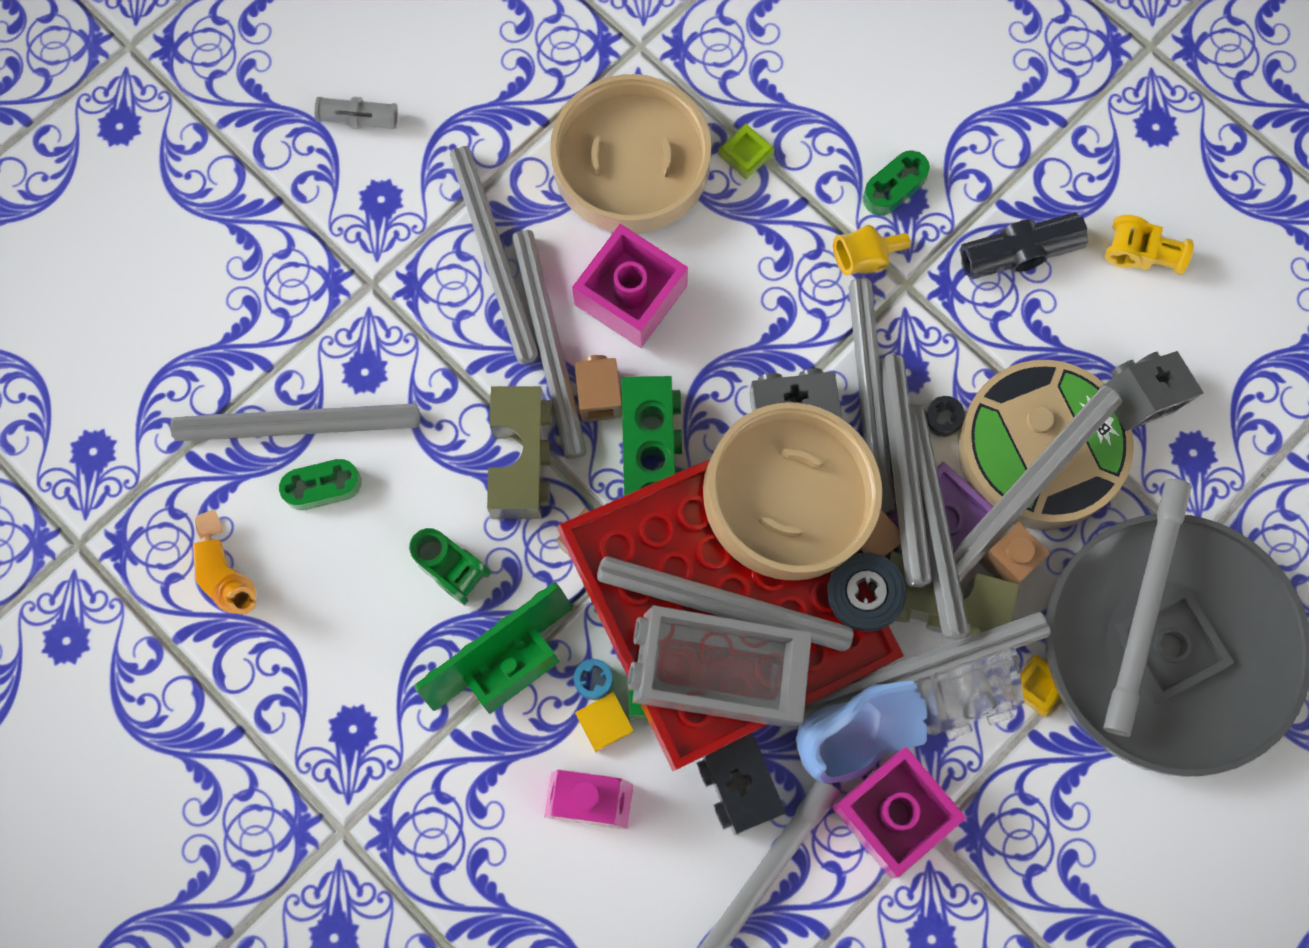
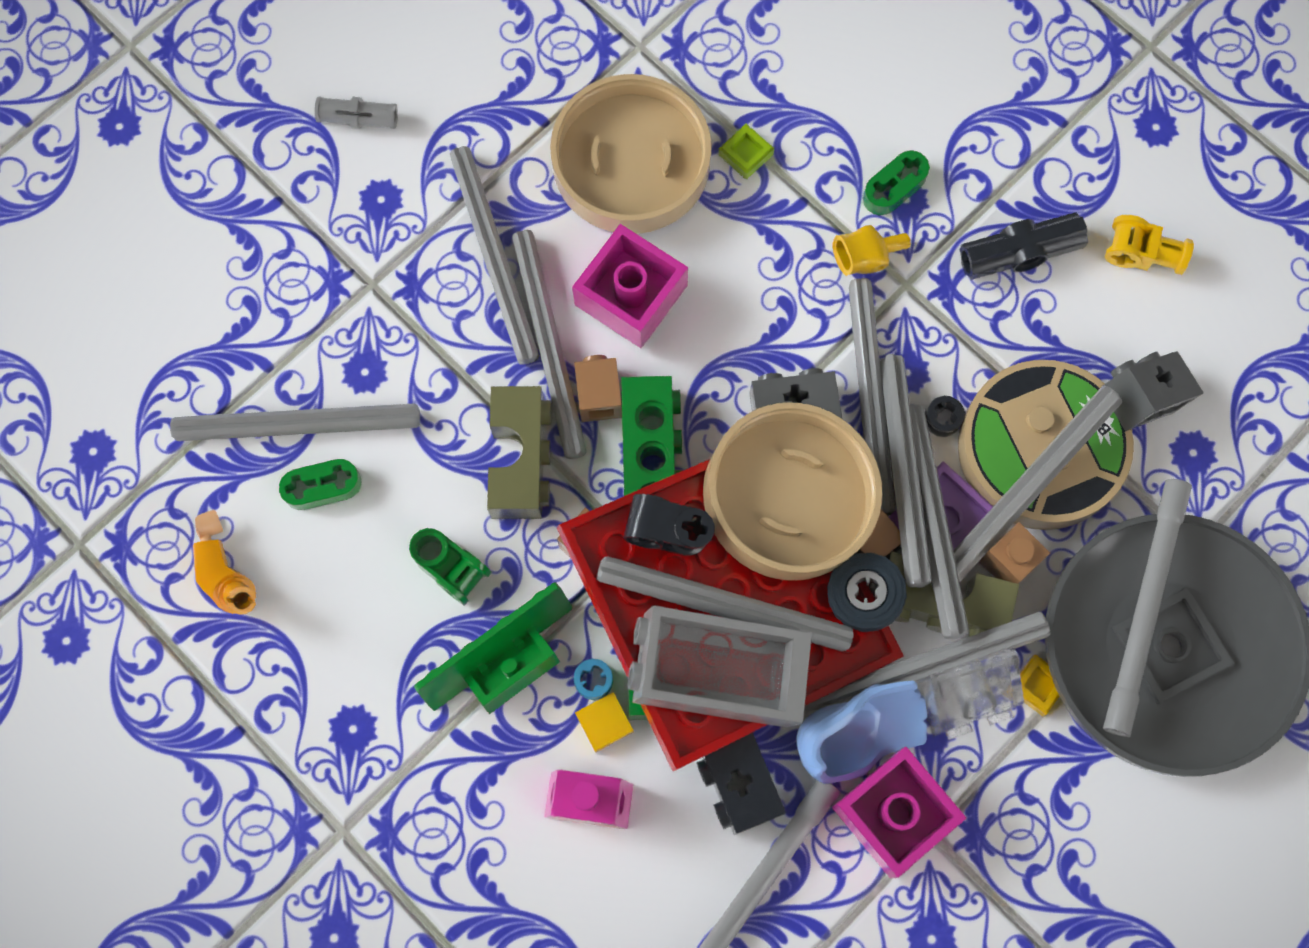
none -> black piece [624,494,715,556]

